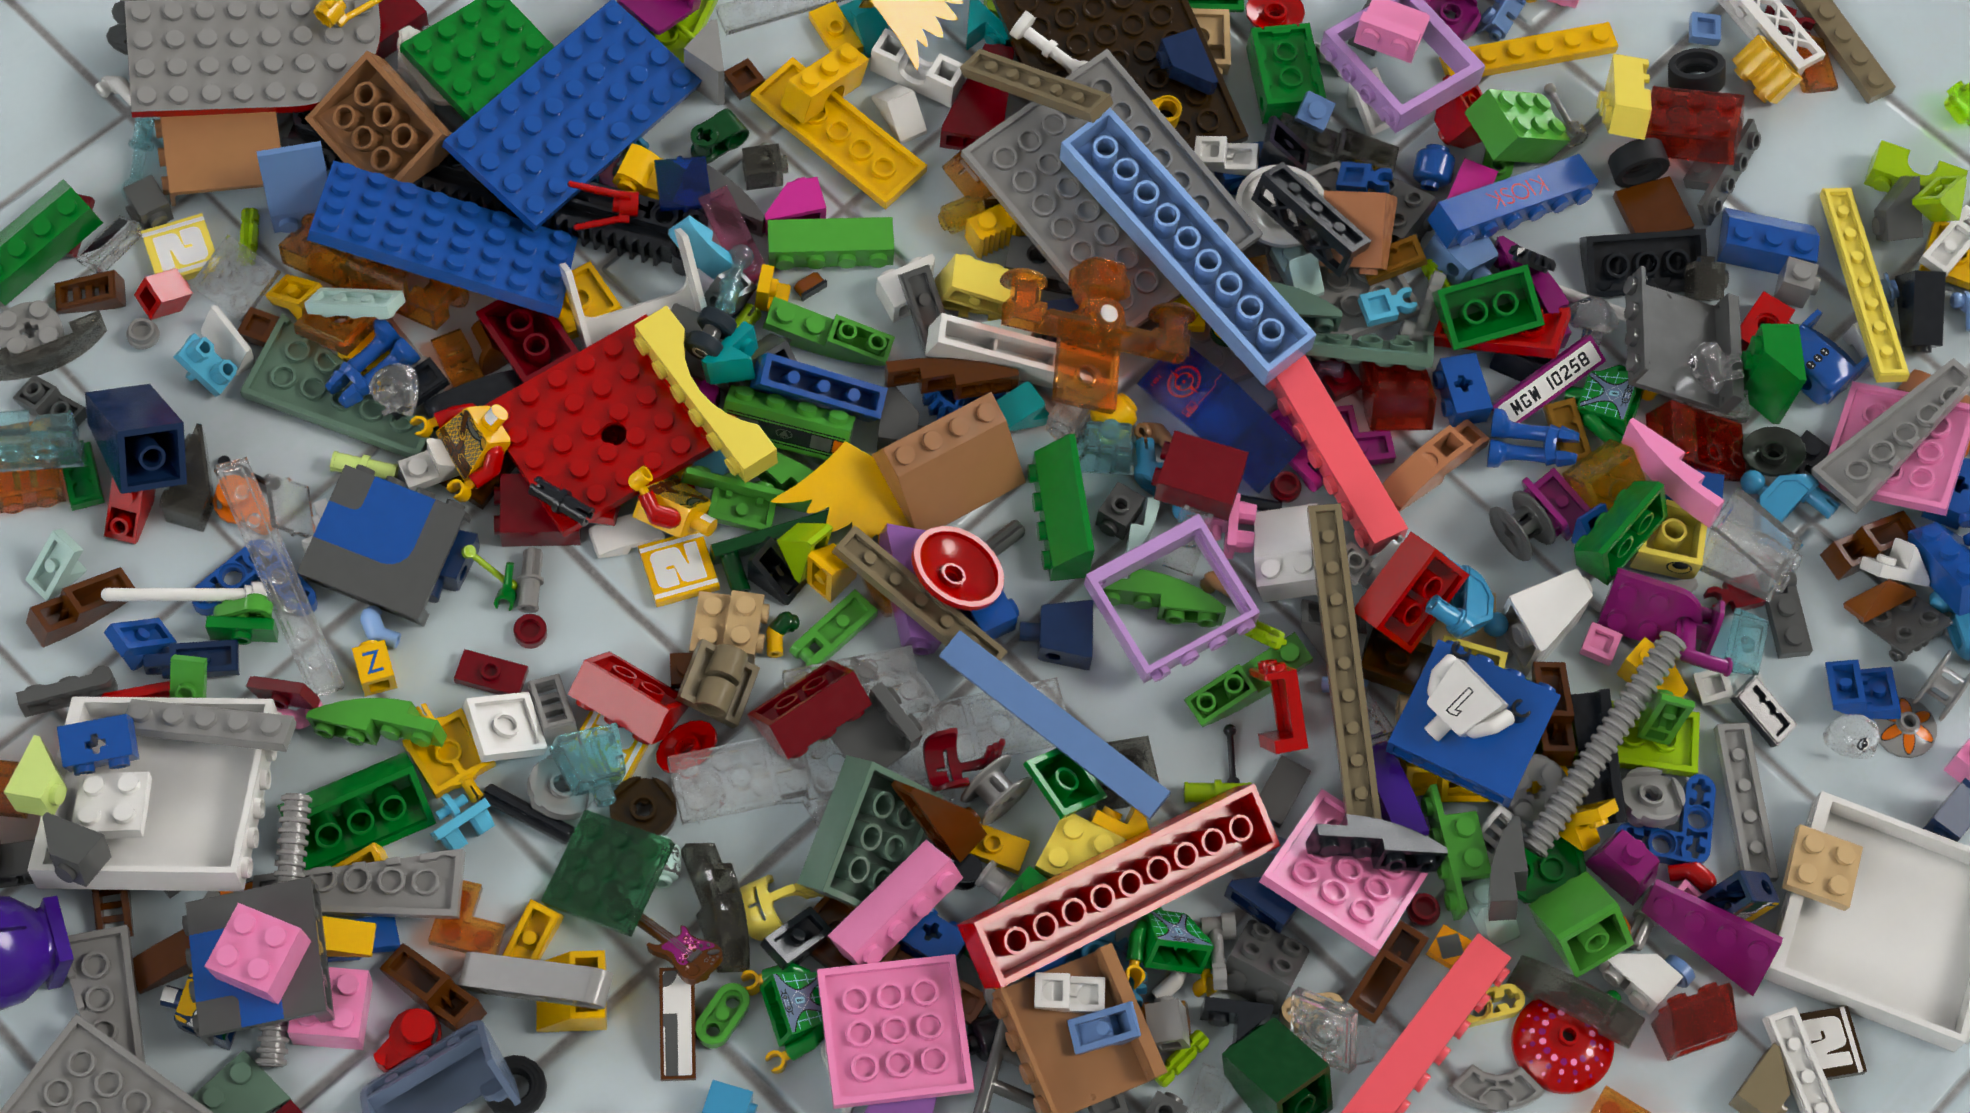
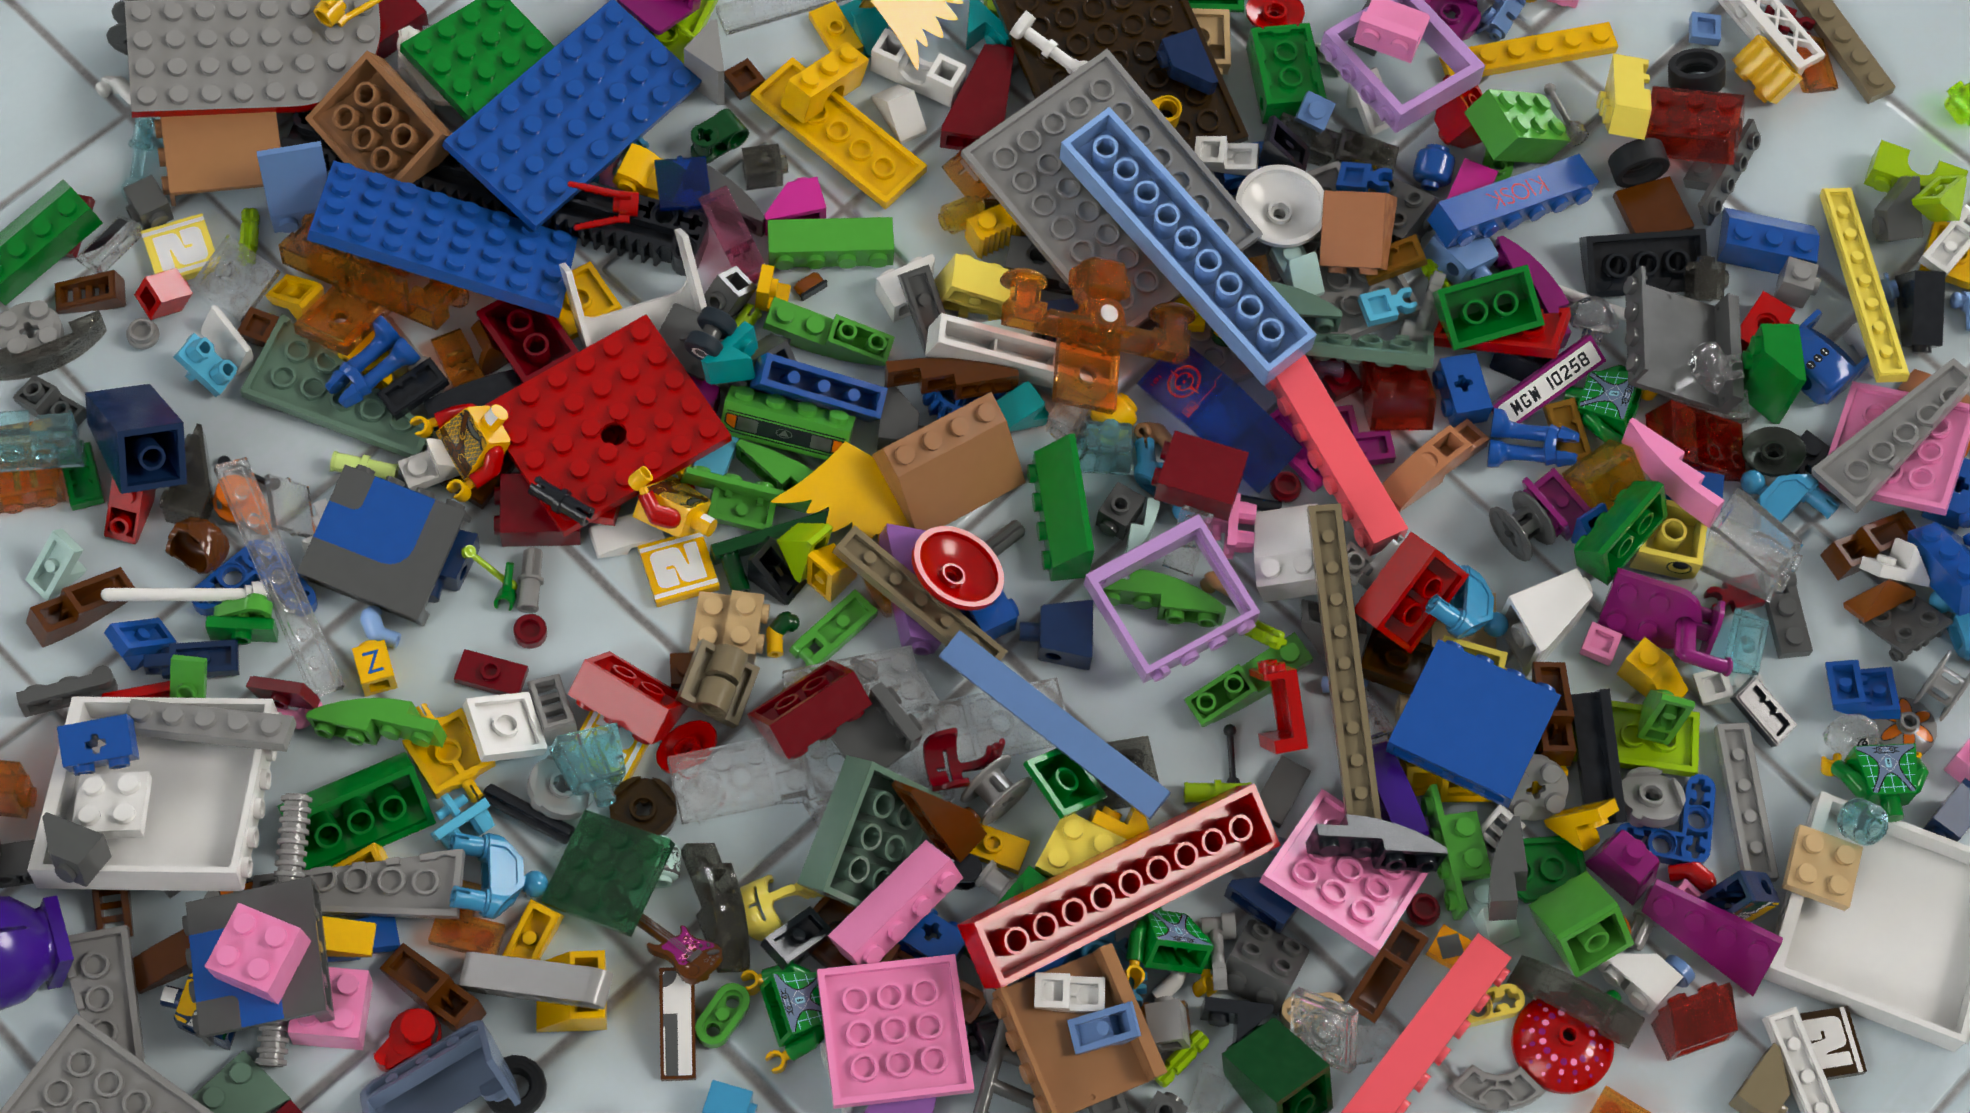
yellowish green slope [4,735,68,816] -> none
light aqua plate [304,287,406,320] -> none
clear piece [368,363,419,416] -> none
light yellow arch [633,305,778,483] -> none
medium azure slope [668,215,736,279] -> none
clear light blue pin [715,244,754,314] -> none
dark tan plate [960,49,1114,123] -> none
black fence [1251,162,1372,278] -> none
white torso [1424,641,1531,742] -> none
black gear [1508,245,1556,274] -> none
light grey piece [1523,631,1687,858] -> none
none -> reddish brown hair [165,517,230,574]
none -> dark azure connector [449,831,549,919]
none -> green torso [1820,743,1929,822]
none -> clear light blue head [1837,798,1888,846]

